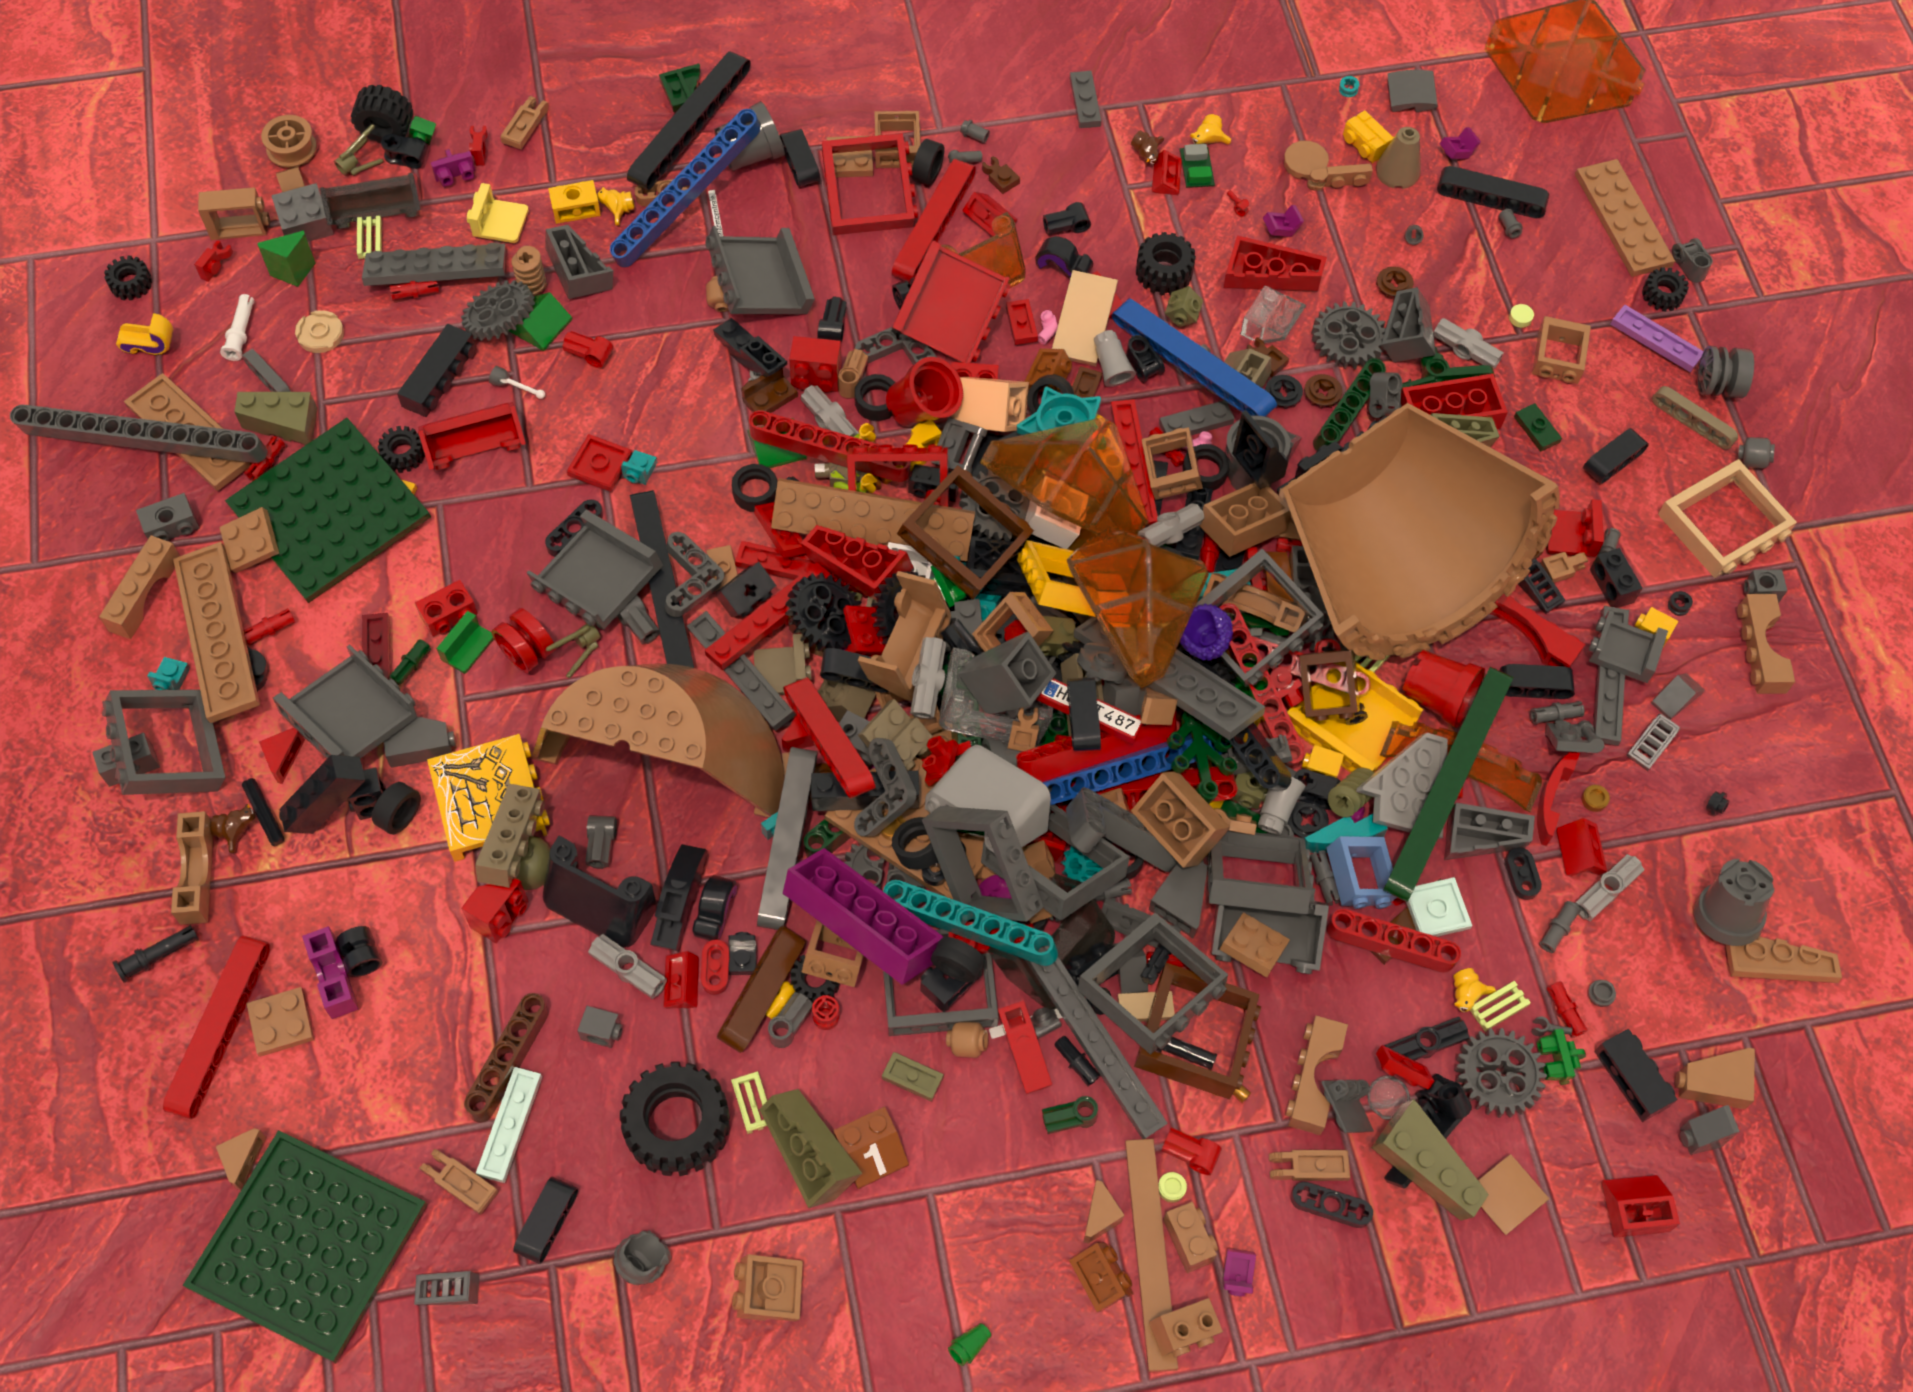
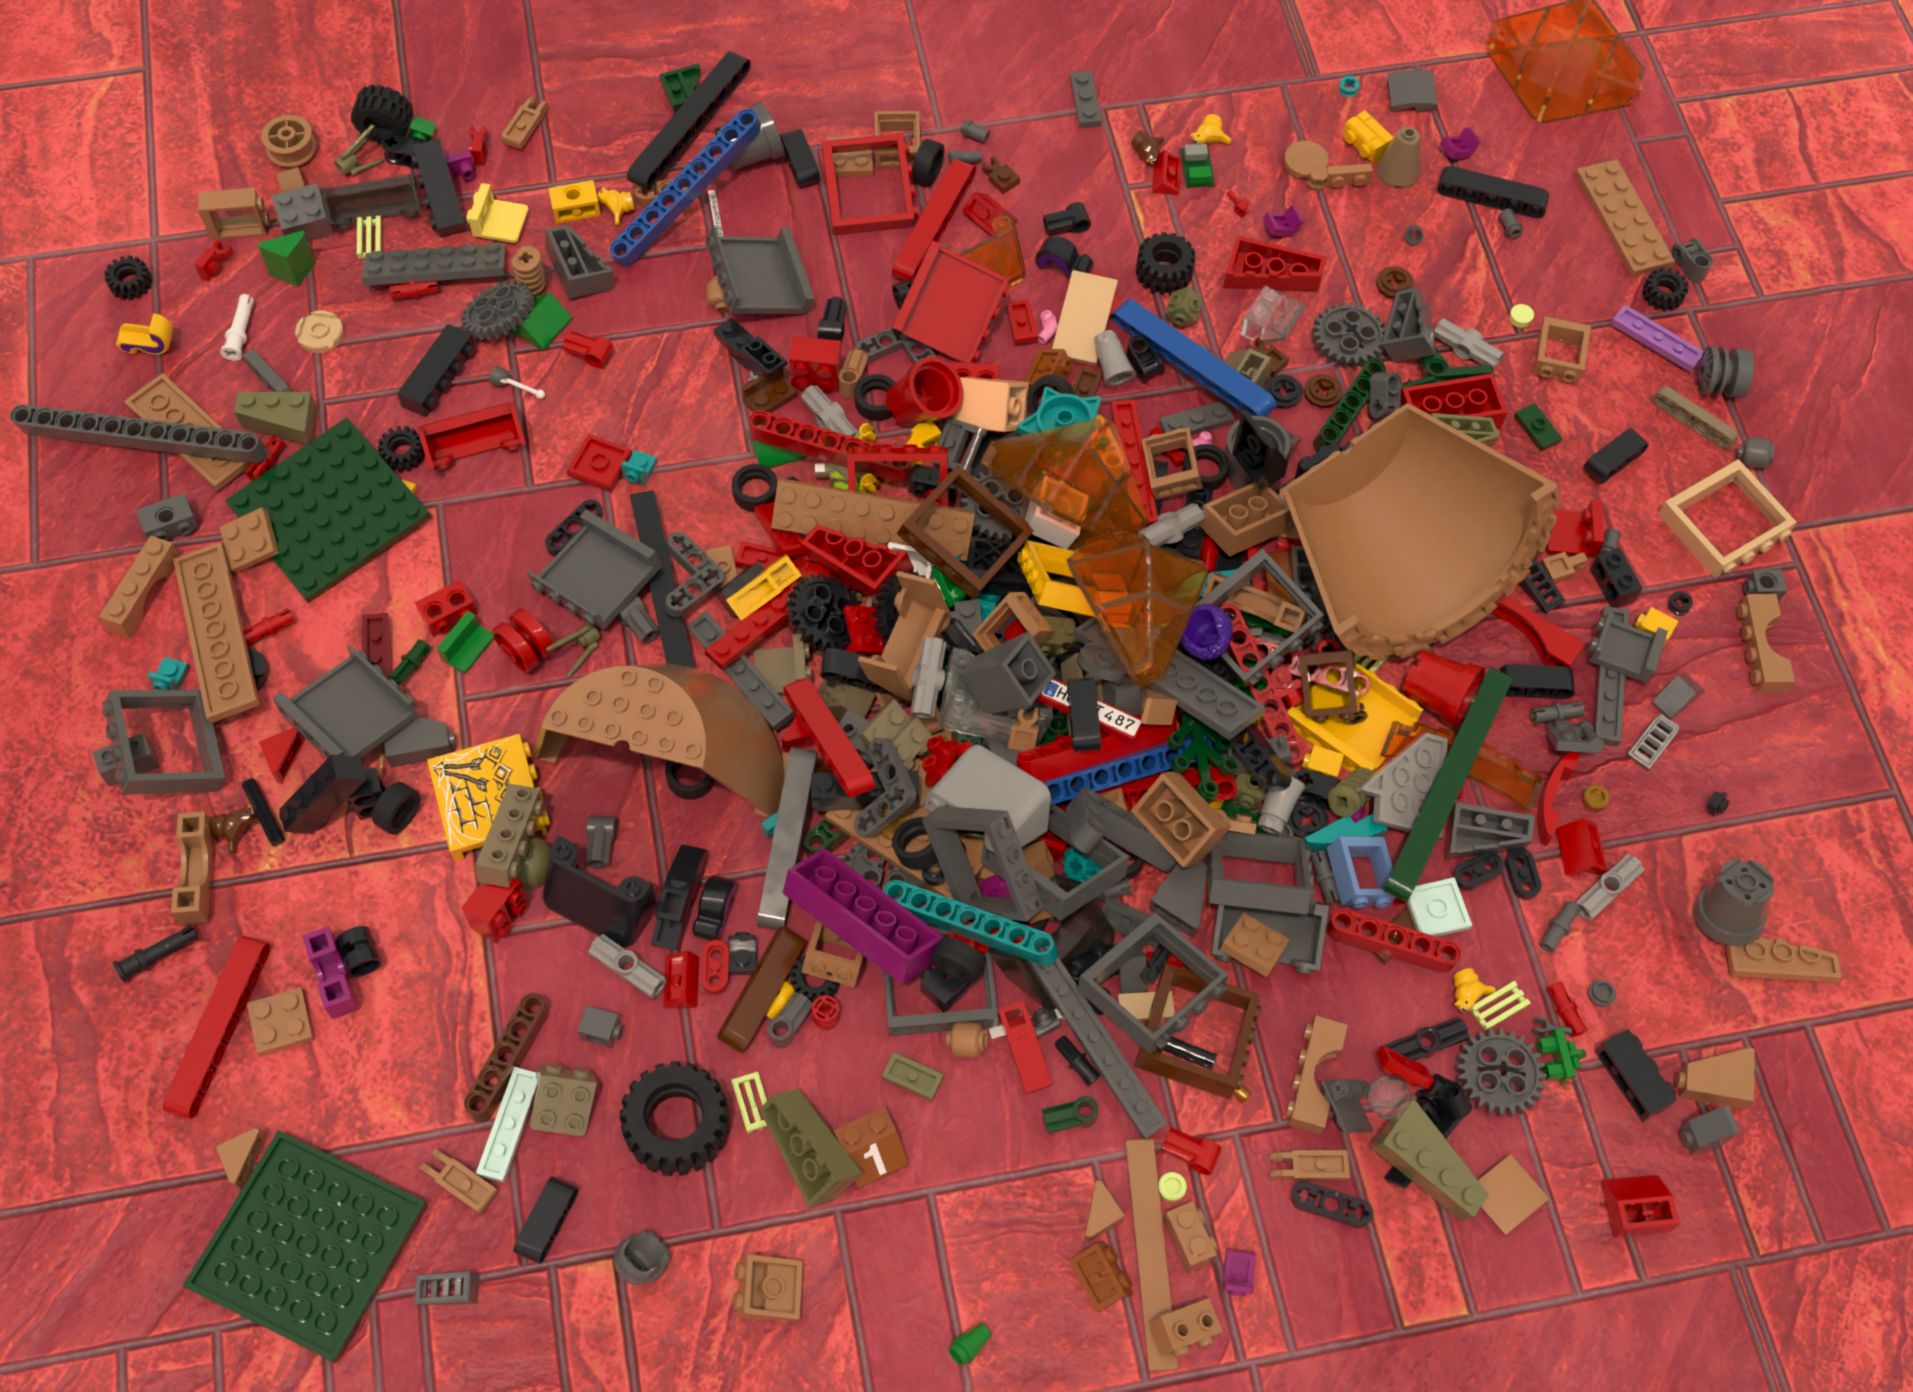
none -> black brick [411,139,467,238]
none -> dark tan bracket [530,1063,597,1136]
none -> black tyre [665,761,715,800]
none -> yellow slope [726,554,802,621]
none -> black plate [1453,851,1504,890]

